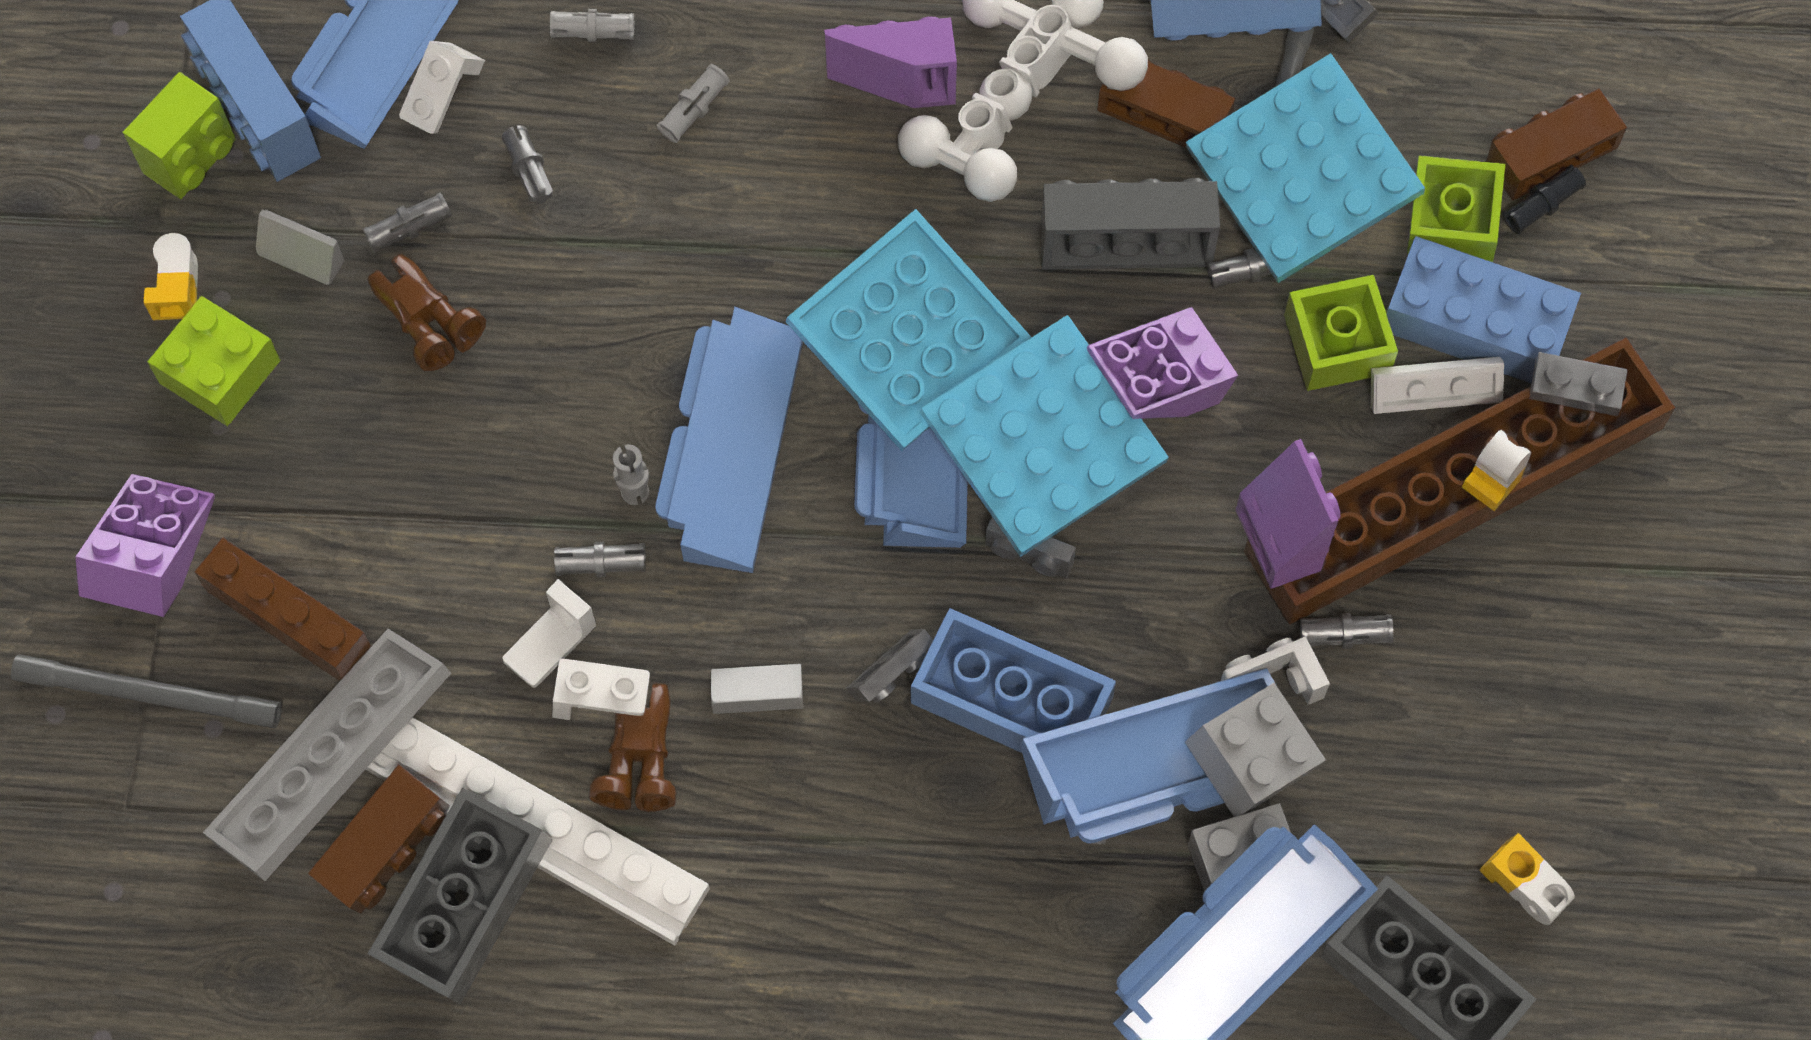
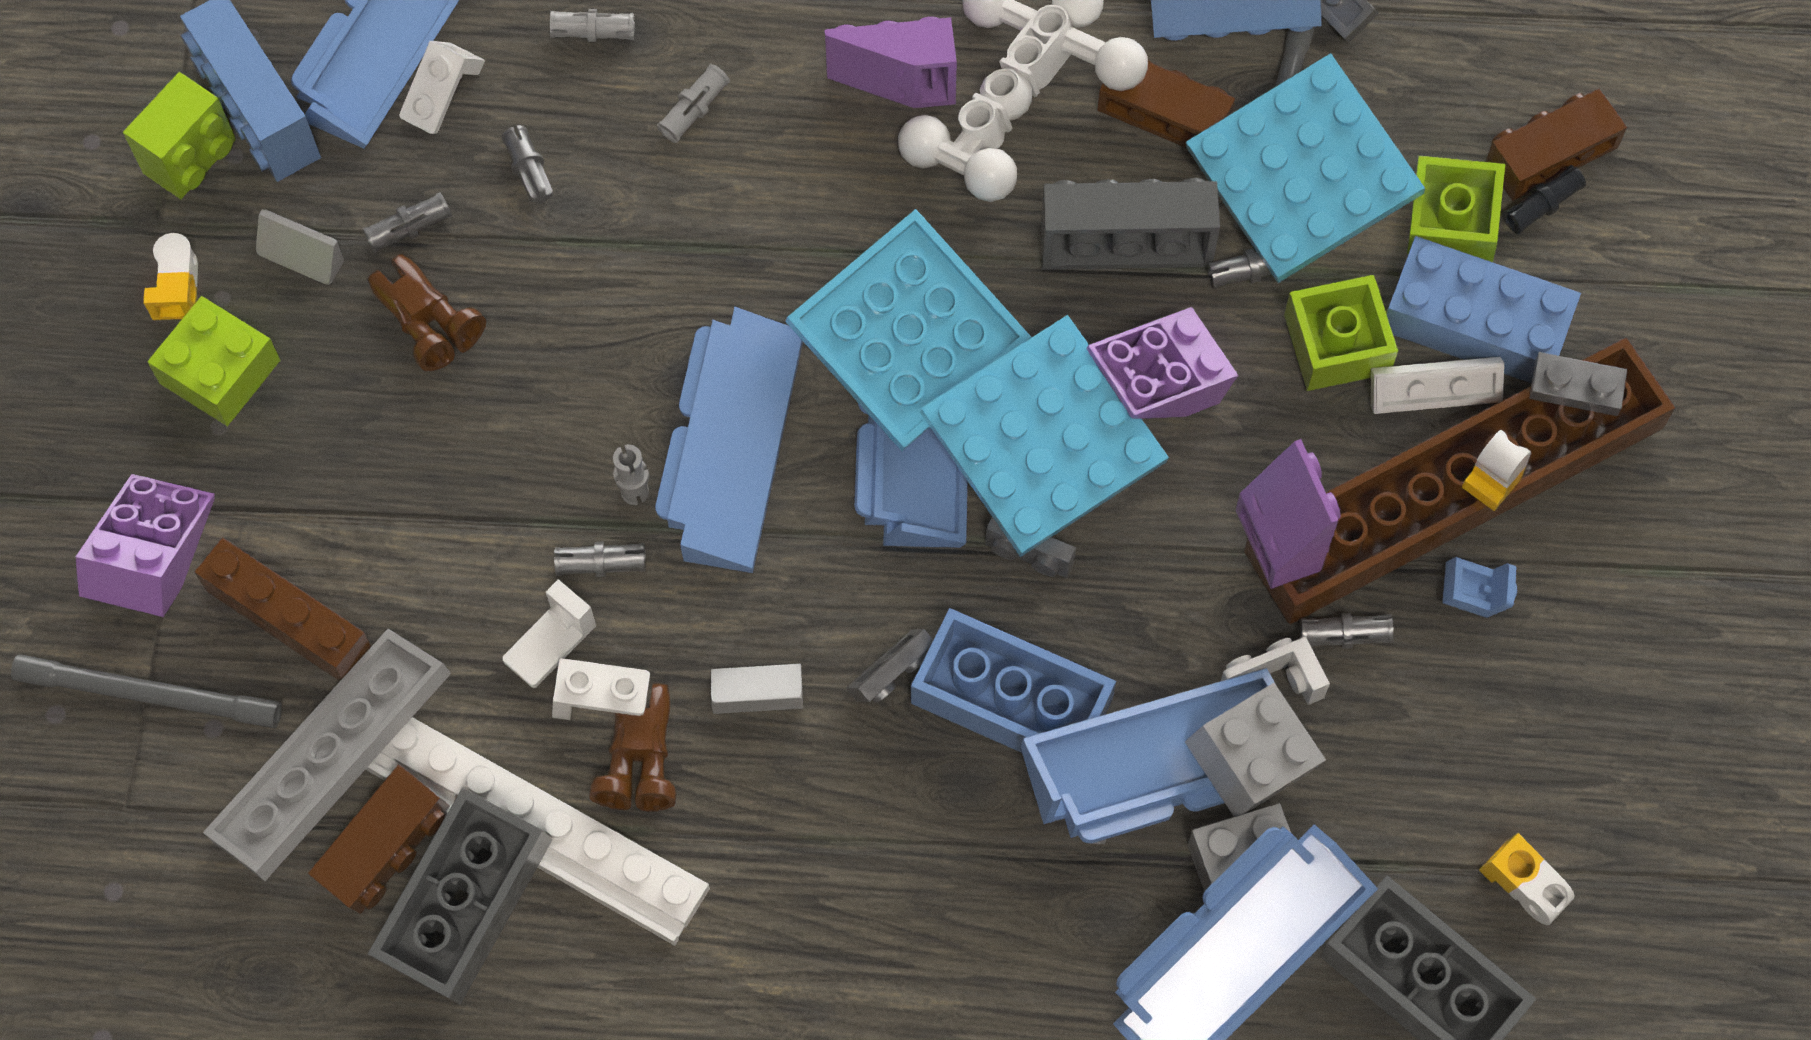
none -> medium blue bracket [1443,557,1517,618]

